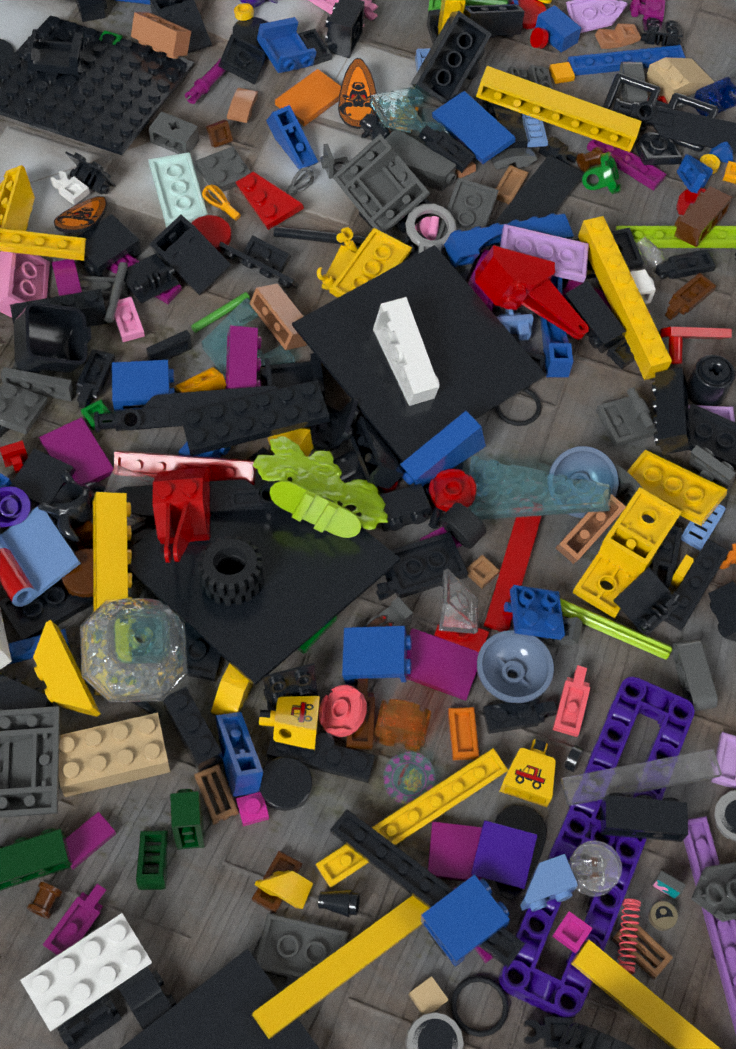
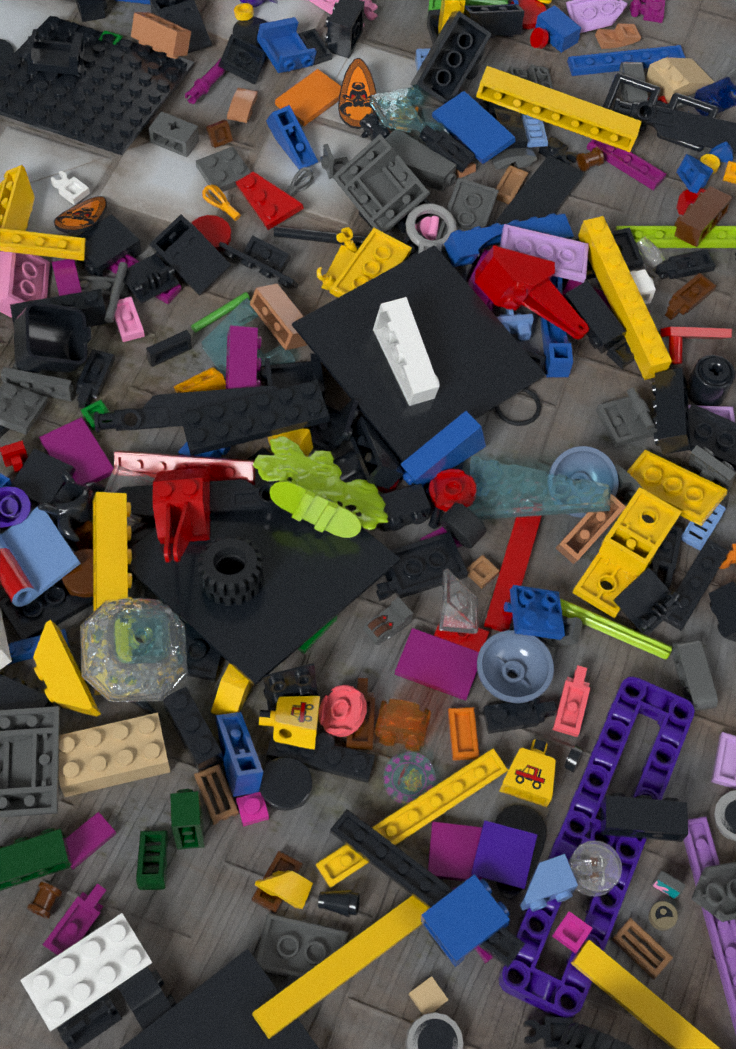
black hinge [65,151,116,195] -> none
blue panel [112,360,175,410] -> none
light aqua tile [148,152,208,228] -> none
blue panel [342,626,412,685] -> none
black piece [450,976,509,1037] -> none
light orange tile [549,62,575,84] -> none
clear tile [560,749,722,806] -> none
green tile [582,152,621,195] -> none
coral piece [617,898,641,974] -> none
black tile [635,132,683,165] -> none
black hinge [641,17,683,47] -> none
yellow tile [671,555,694,587] -> none

